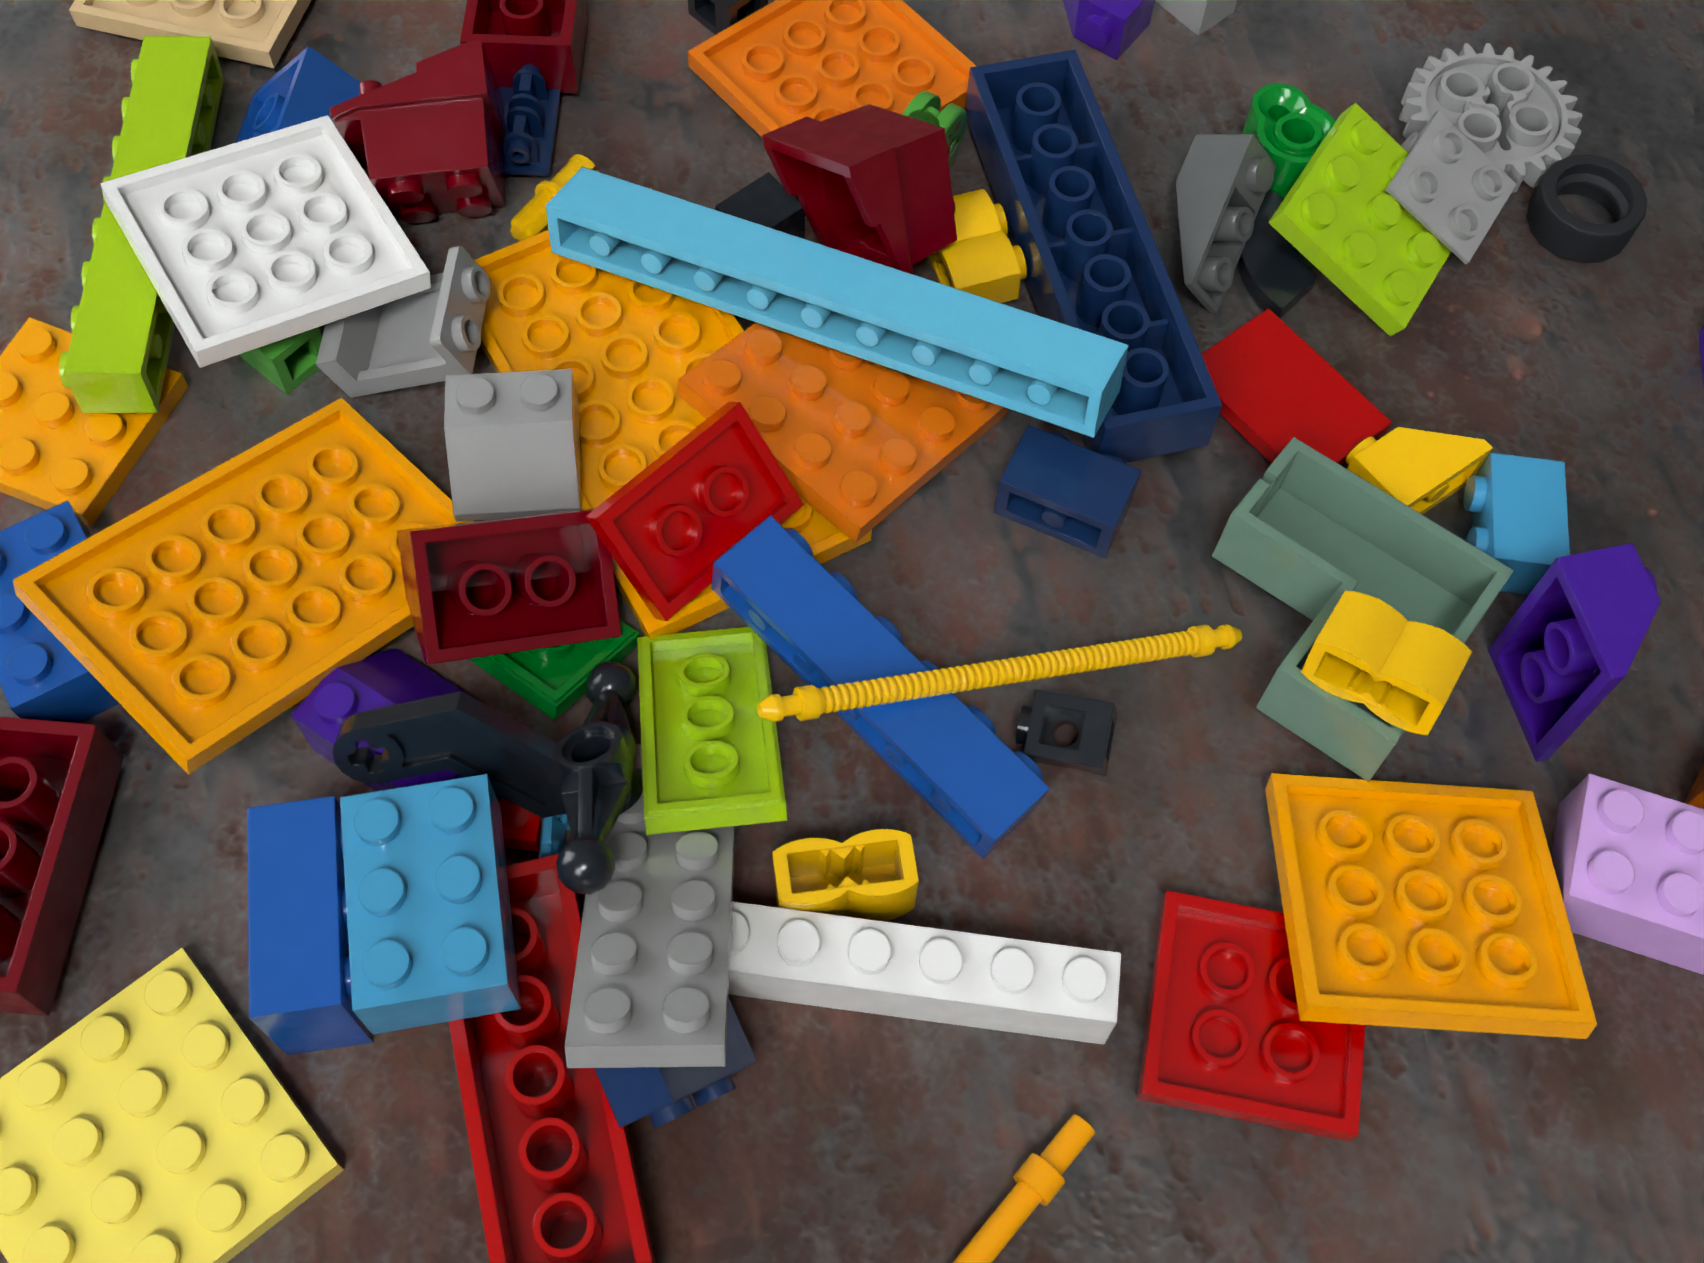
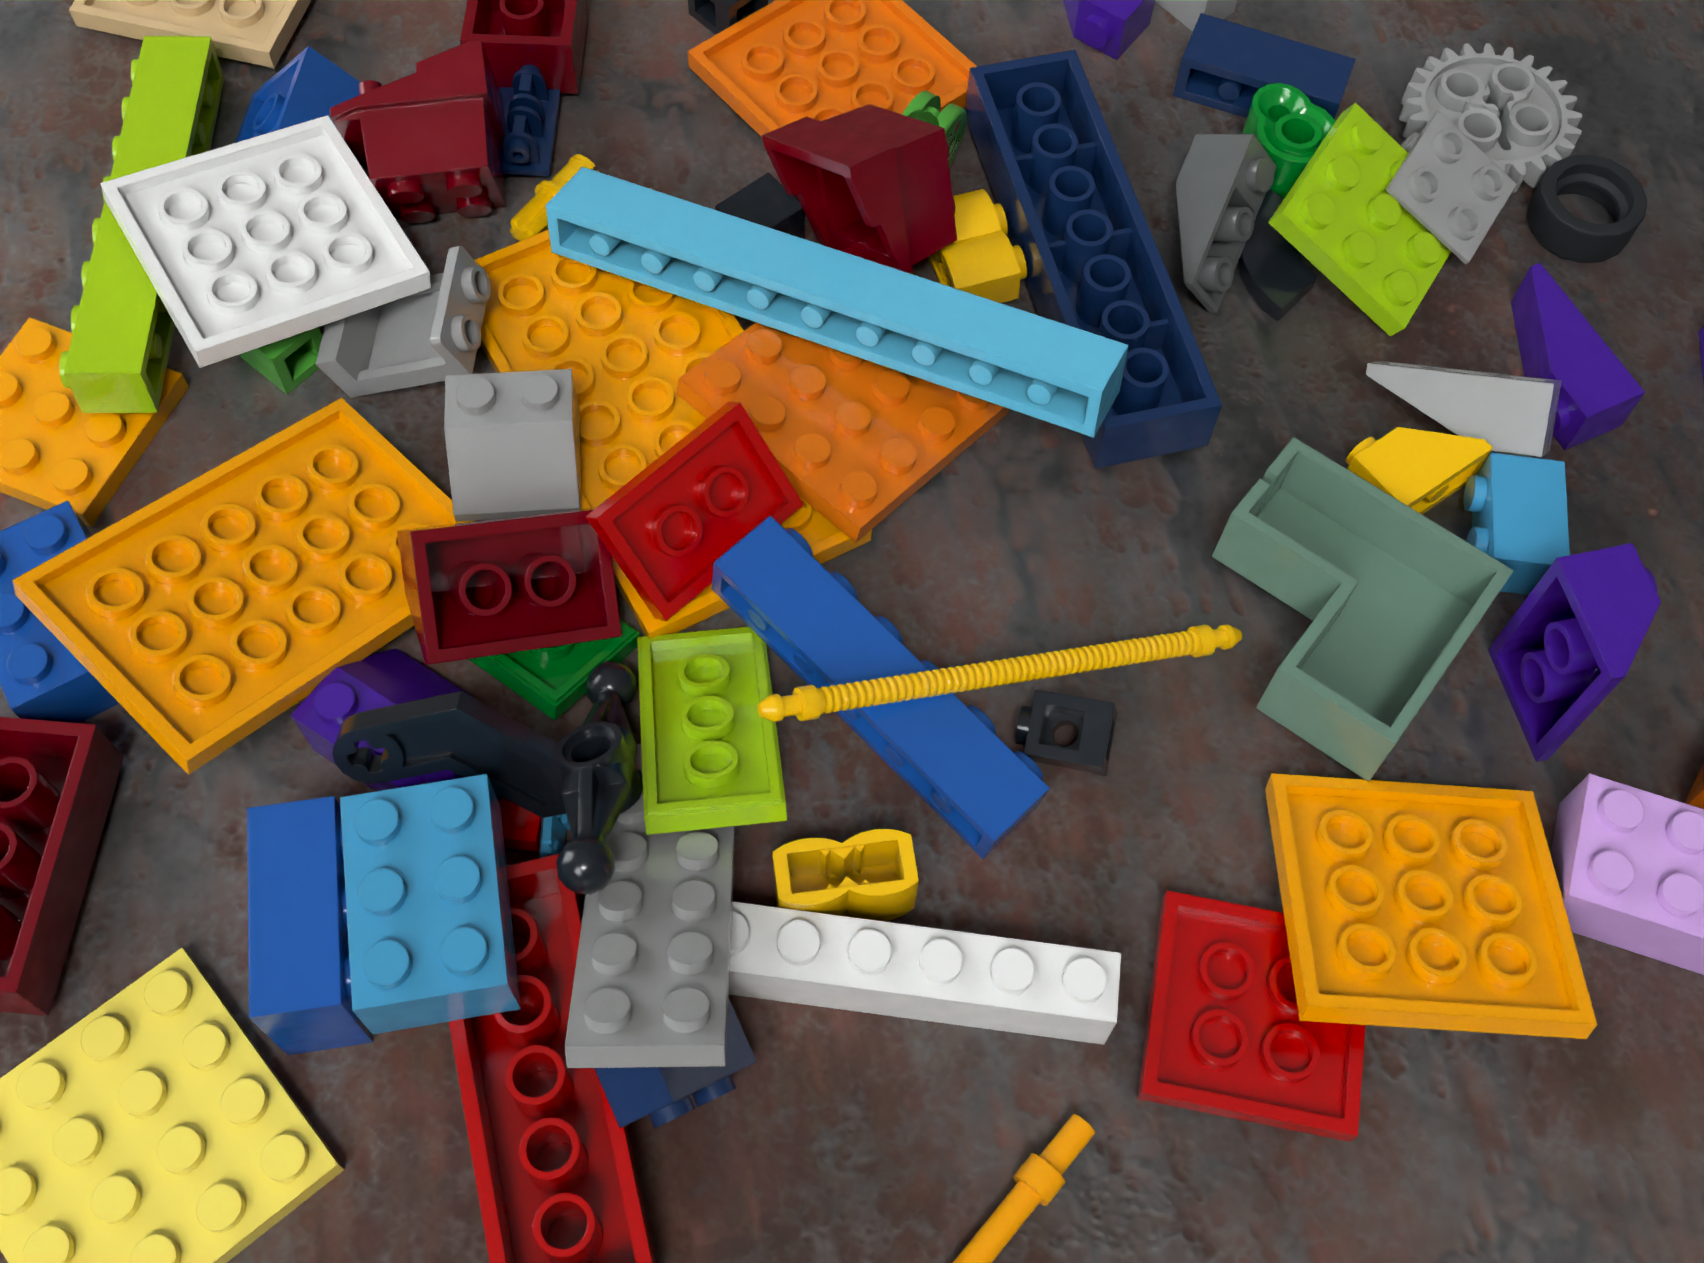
dark blue brick [994,425,1142,559] -> none
red tile [1201,308,1392,466] -> none
yellow brick [1301,590,1472,735] -> none
none -> dark blue brick [1173,13,1356,119]
none -> light grey slope [1366,361,1562,458]
none -> dark purple slope [1511,263,1645,451]

